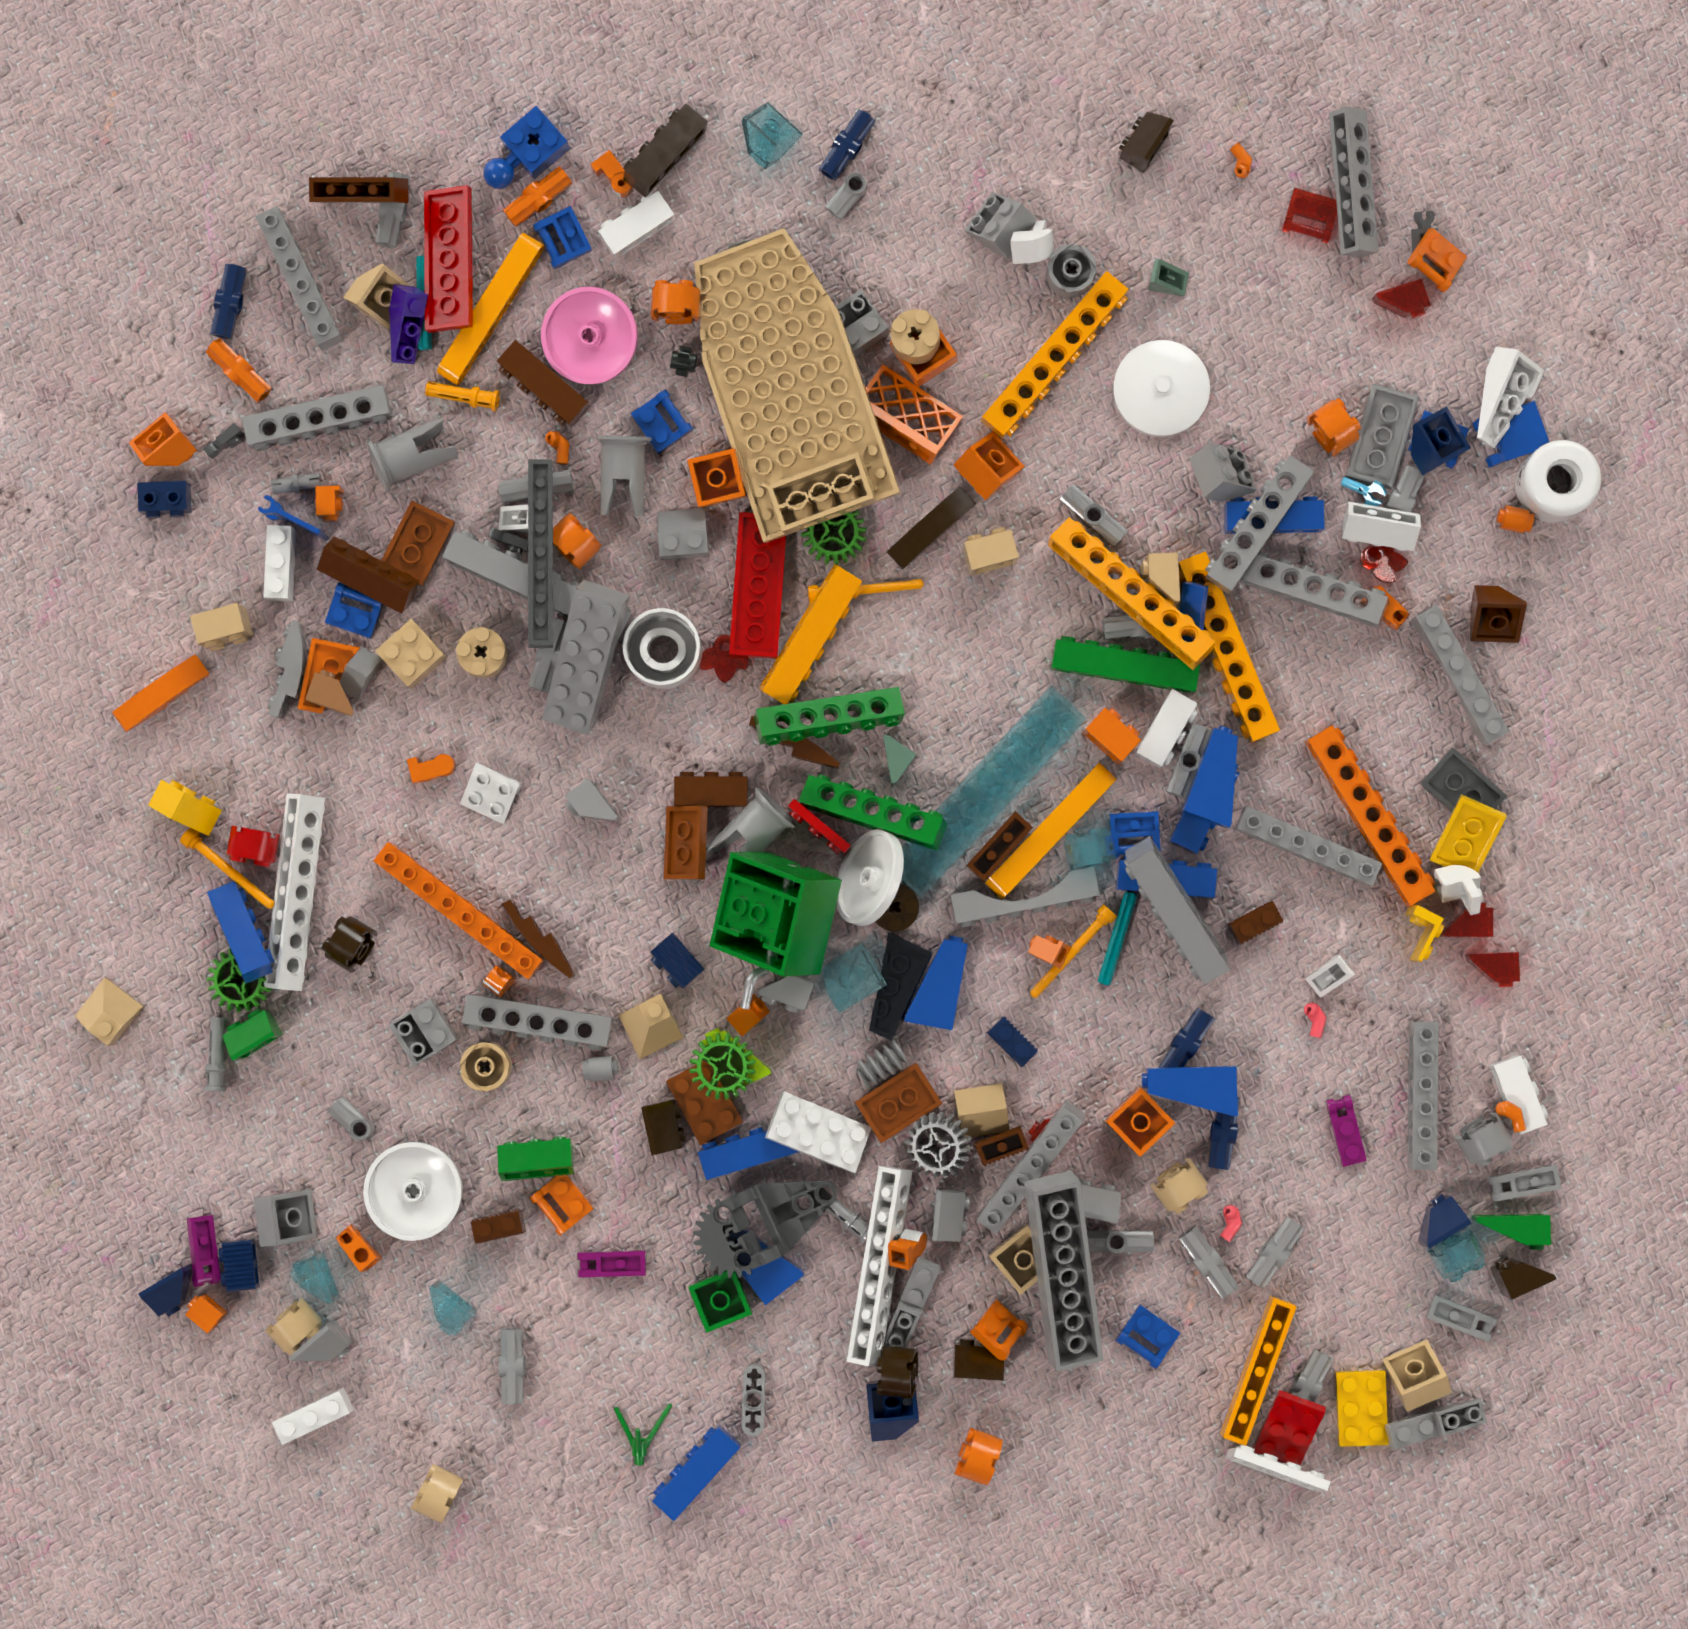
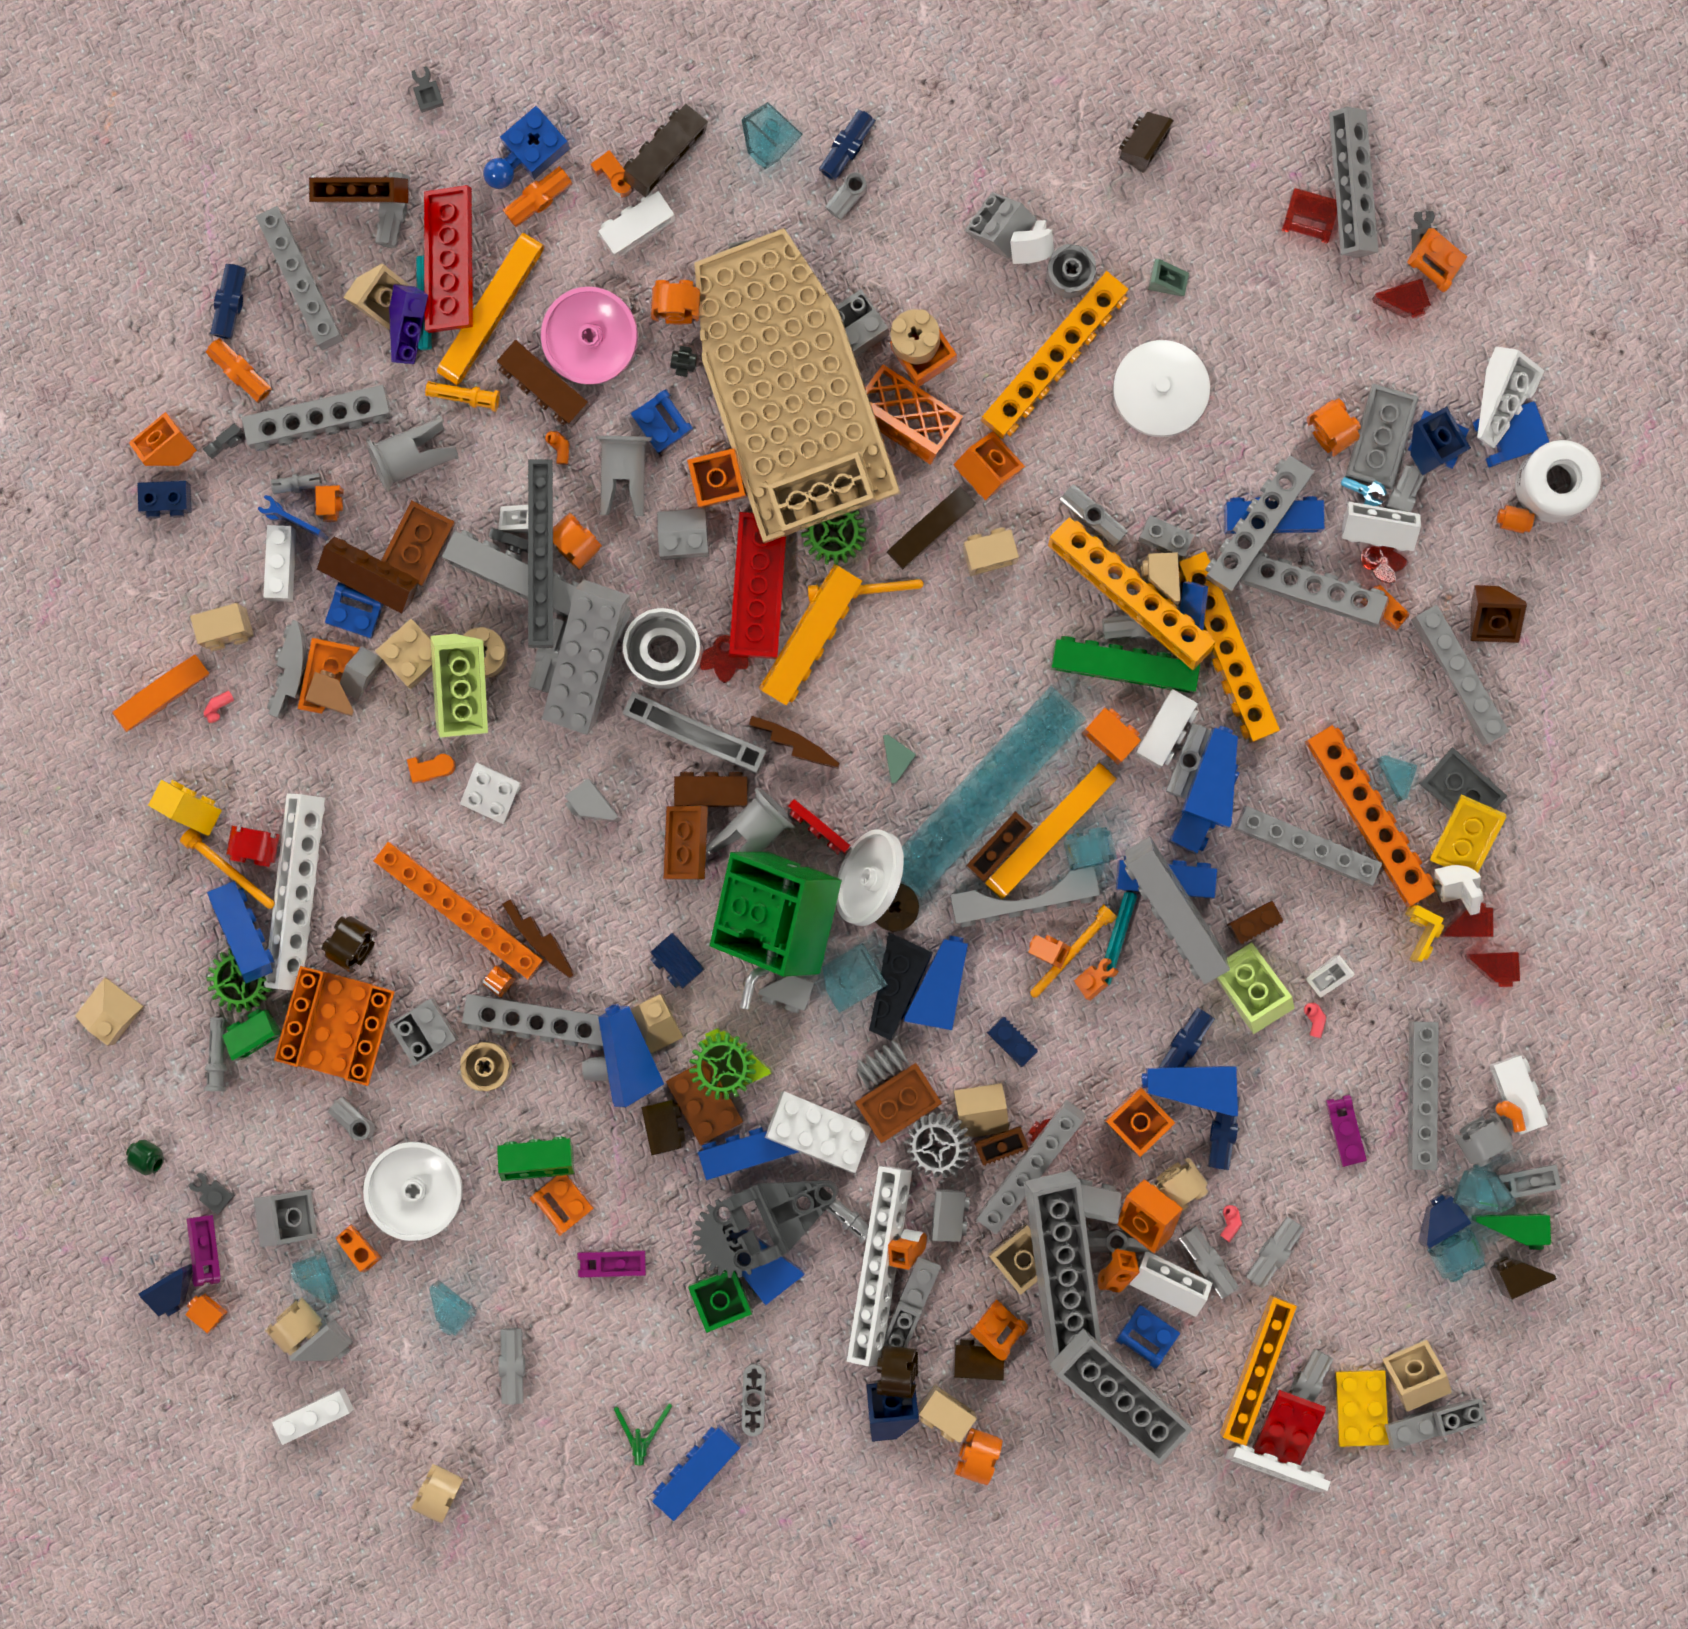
dark blue brick [218,1238,260,1292] -> none
reddish brown brick [471,1208,526,1244] -> none
light grey piece [499,470,574,503] -> none
blue plate [533,206,592,269] -> none
orange brick [726,994,770,1037] -> none
green brick [754,687,905,746] -> none
green brick [799,774,948,851] -> none
blue plate [1109,811,1161,858] -> none
light grey slope [1189,442,1257,502] -> none
orange arm [1230,142,1252,178] -> none
light grey plate [1425,1294,1499,1342] -> none
none -> dark green head [126,1139,164,1176]
none -> dark grey plate [188,1173,235,1215]
none -> coral arm [203,690,234,723]
none -> orange slope [274,966,395,1086]
none -> dark grey plate [412,66,444,113]
none -> yellowish green slope [430,634,488,737]
none -> blue slope [598,1004,664,1108]
none -> light grey arch [623,691,767,774]
none -> tan brick [918,1384,977,1443]
none -> light grey brick [1050,1328,1193,1465]
none -> orange plate [1074,958,1119,1001]
none -> orange leg [1097,1249,1139,1293]
none -> orange brick [1116,1179,1183,1254]
none -> white brick [1129,1251,1213,1317]
none -> light grey brick [1138,515,1194,561]
none -> yellowish green slope [1217,942,1295,1034]
none -> clear light blue slope [1377,755,1417,802]
none -> clear light blue slope [1453,1165,1516,1213]

